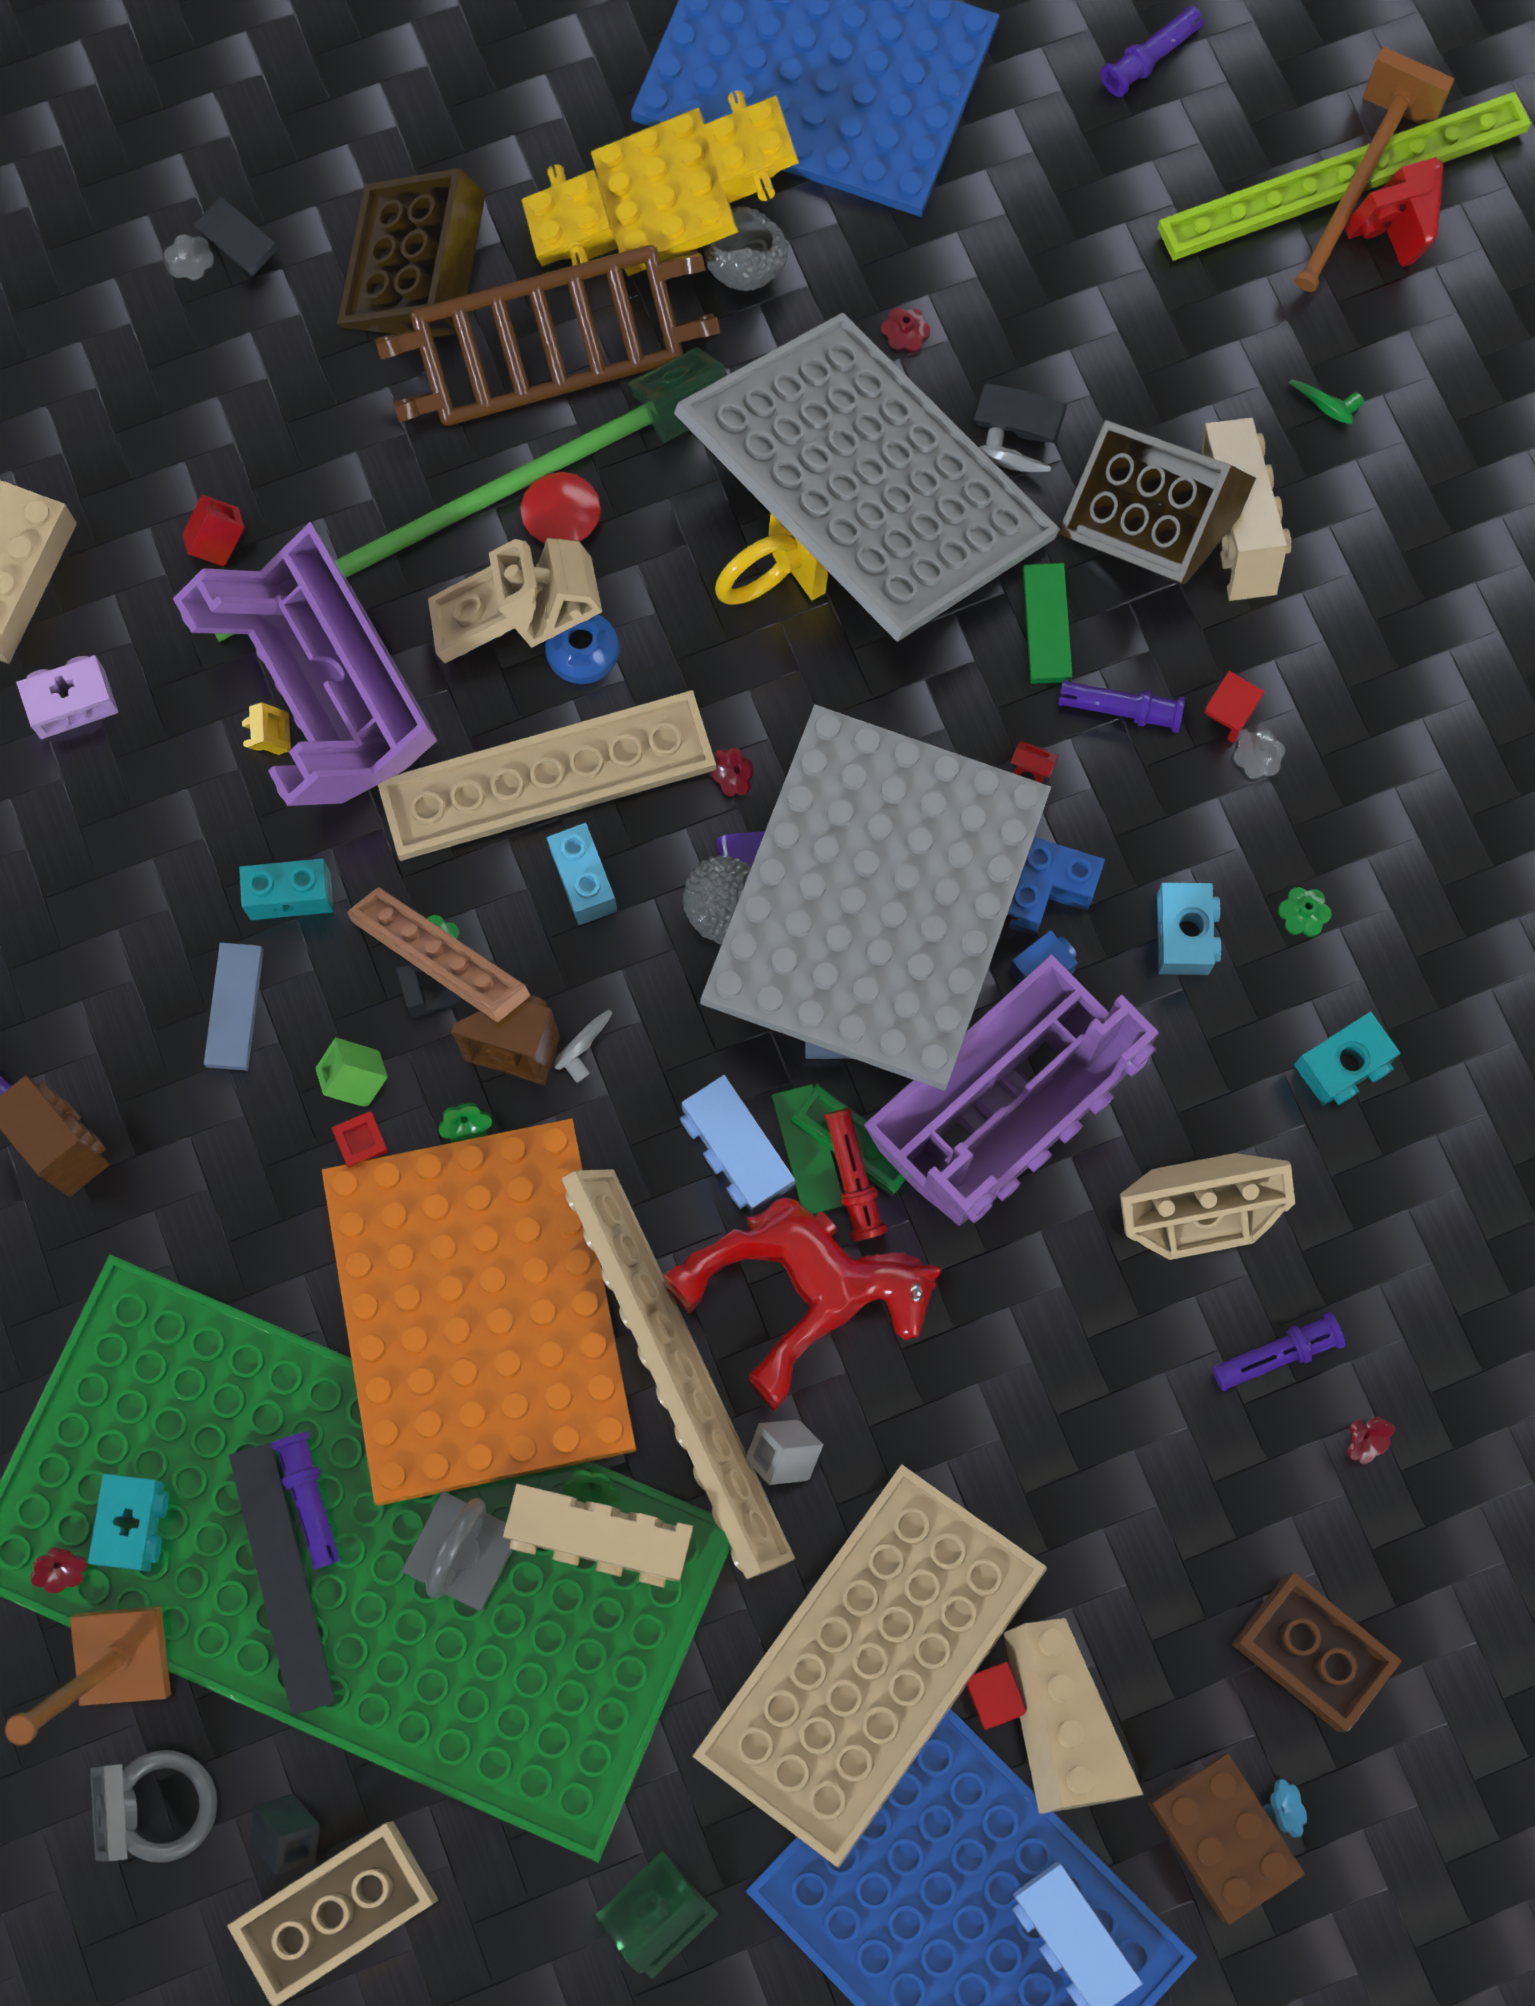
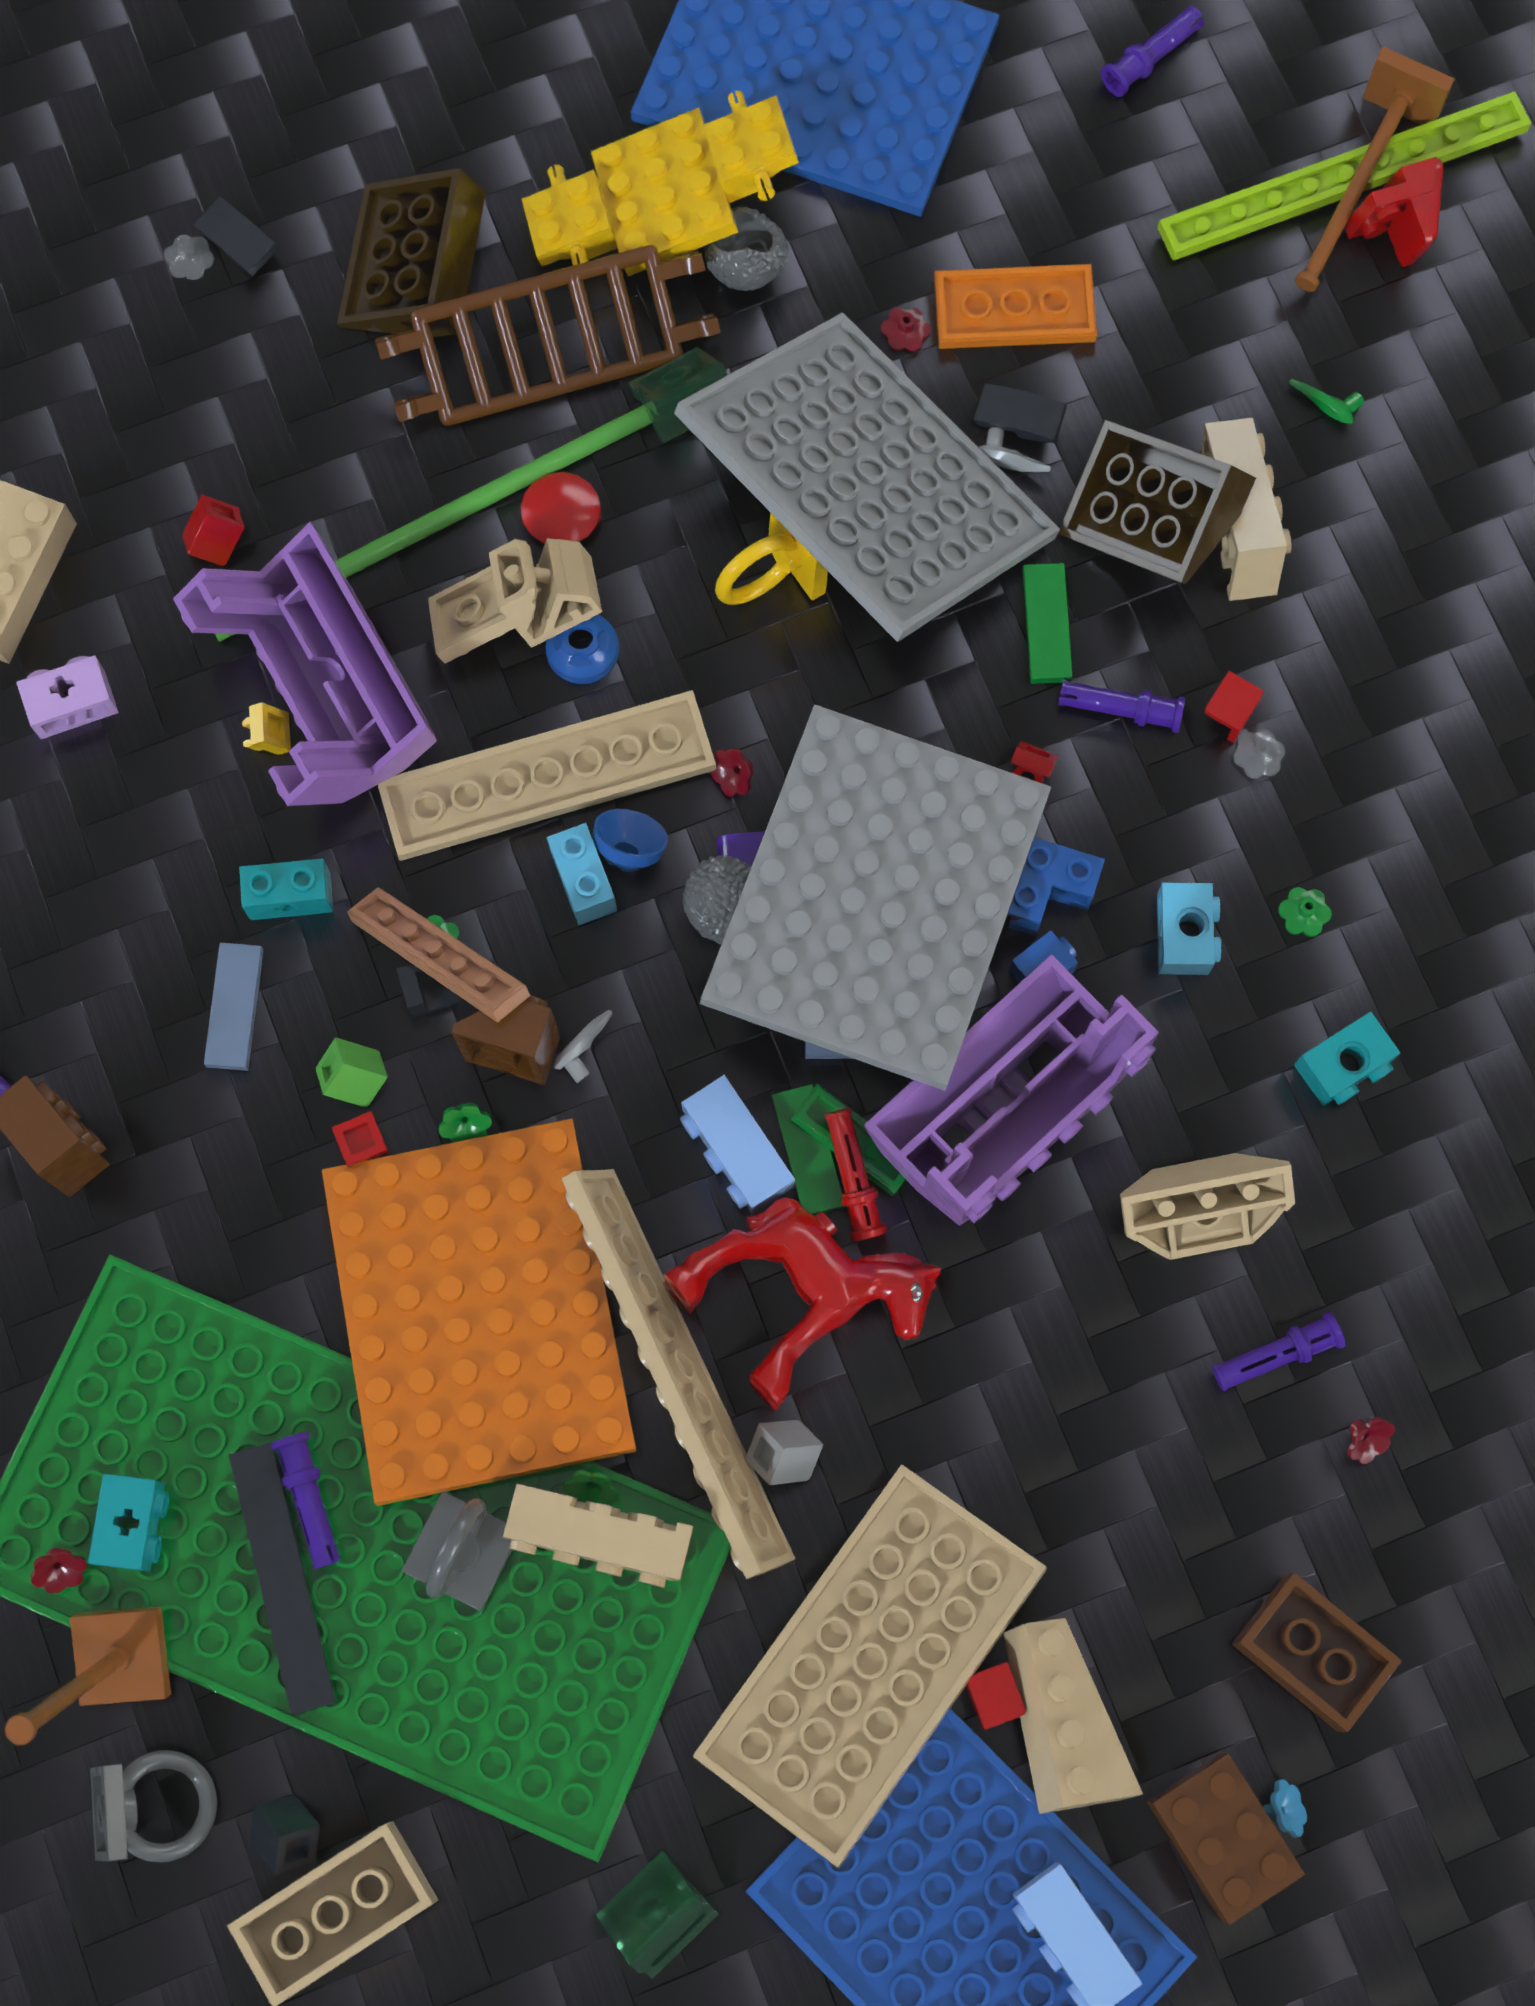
none -> blue piece [592,809,668,872]
none -> orange tile [934,264,1097,349]

